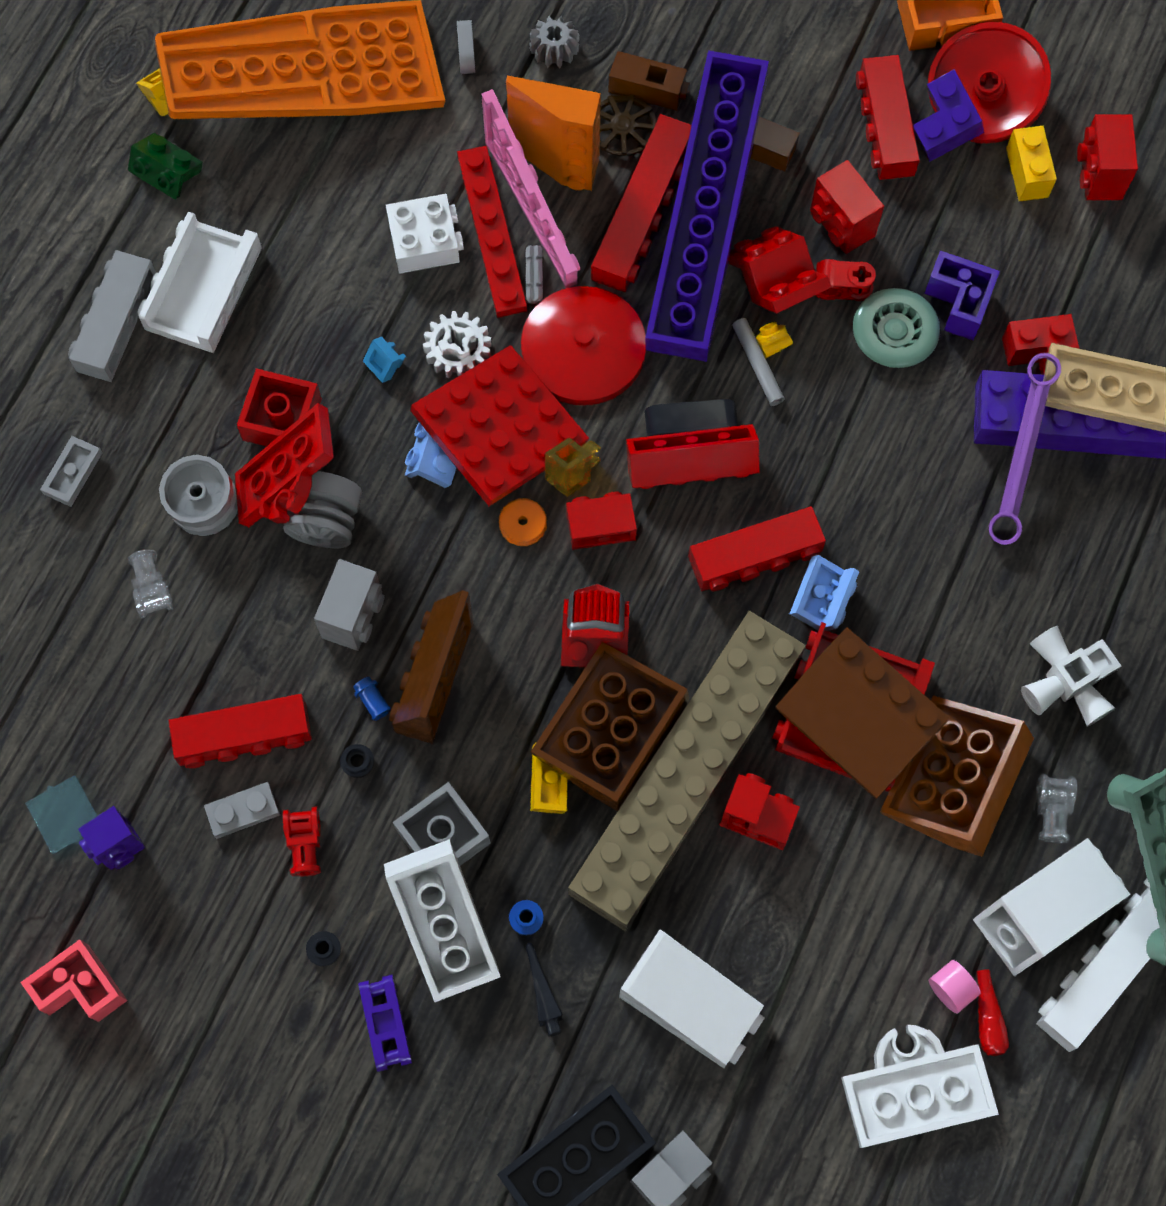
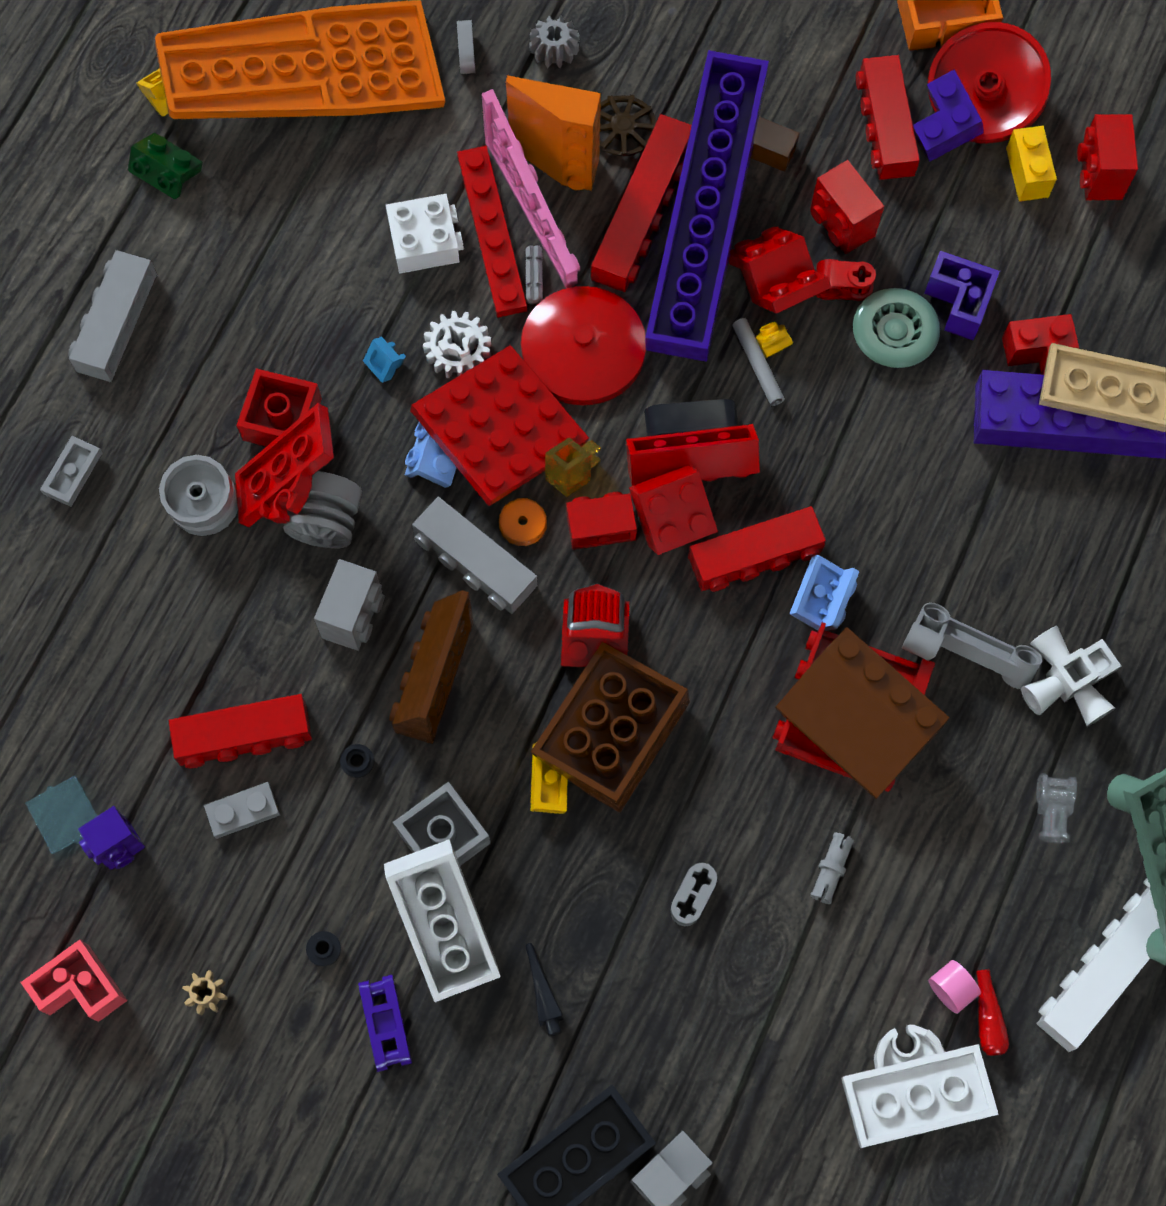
clear connector [128,550,174,619] -> none
white panel [138,212,262,353] -> none
red connector [283,807,321,877] -> none
blue pin [353,677,391,721] -> none
blue plate [509,900,543,935] -> none
dark tan brick [568,611,806,932] -> none
reddish brown brick [608,51,690,111] -> none
white slope [619,930,765,1068] -> none
red brick [720,773,800,850] -> none
dark orange slope [880,696,1034,857] -> none
white slope [973,838,1131,976] -> none
medium lavender piece [989,353,1061,545] -> none
none -> tan gear [182,970,228,1015]
none -> light grey brick [412,496,537,614]
none -> red brick [629,465,718,555]
none -> light grey beam [670,863,717,926]
none -> light grey pin [810,833,854,904]
none -> light grey piece [902,603,1042,689]

